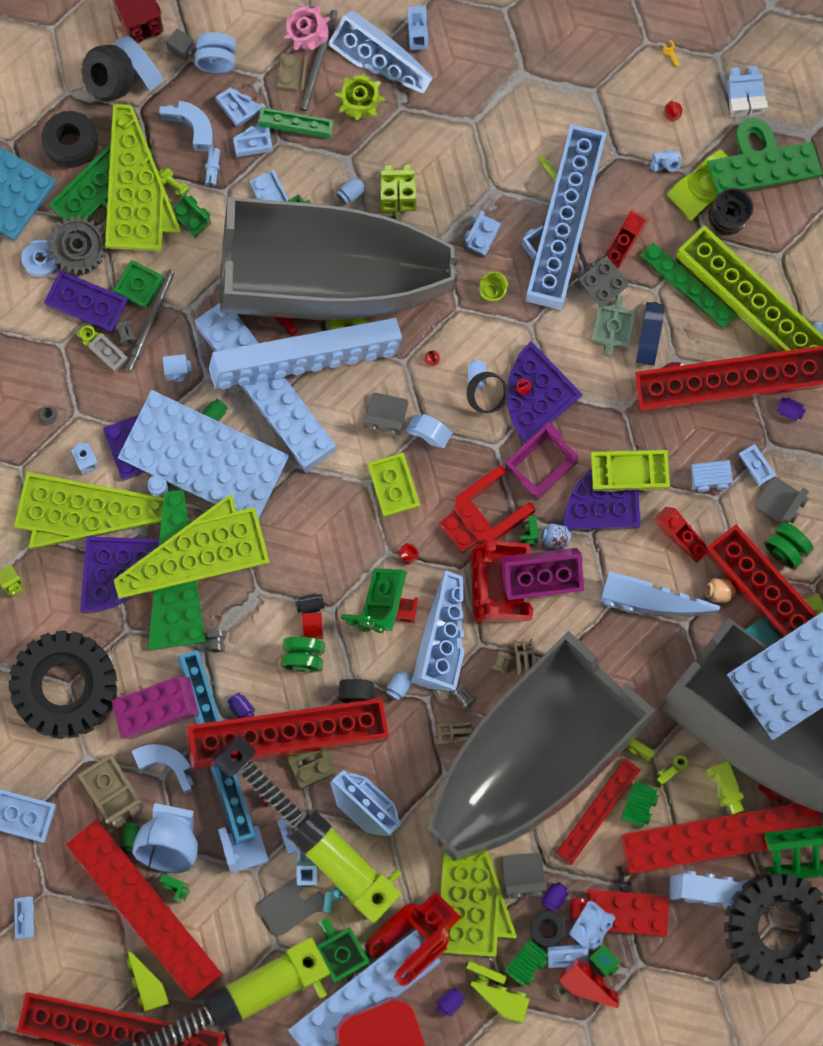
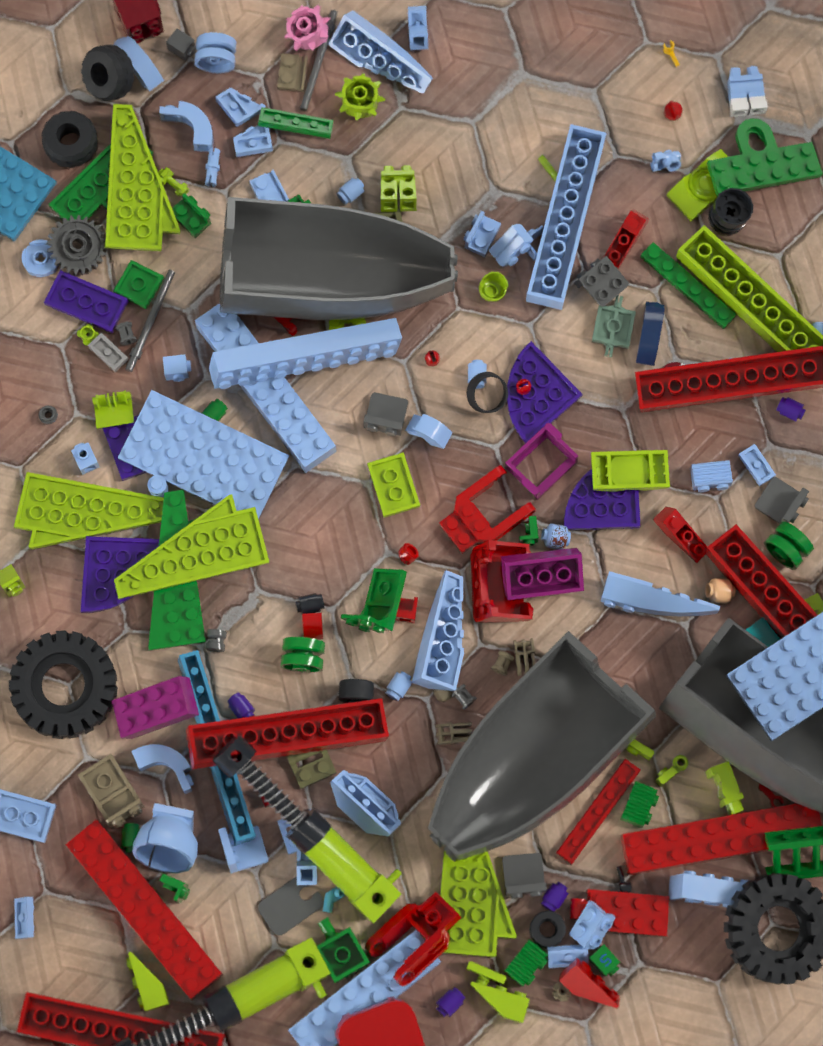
none -> lime hinge [92,390,134,429]
none -> light blue brick [489,224,533,267]

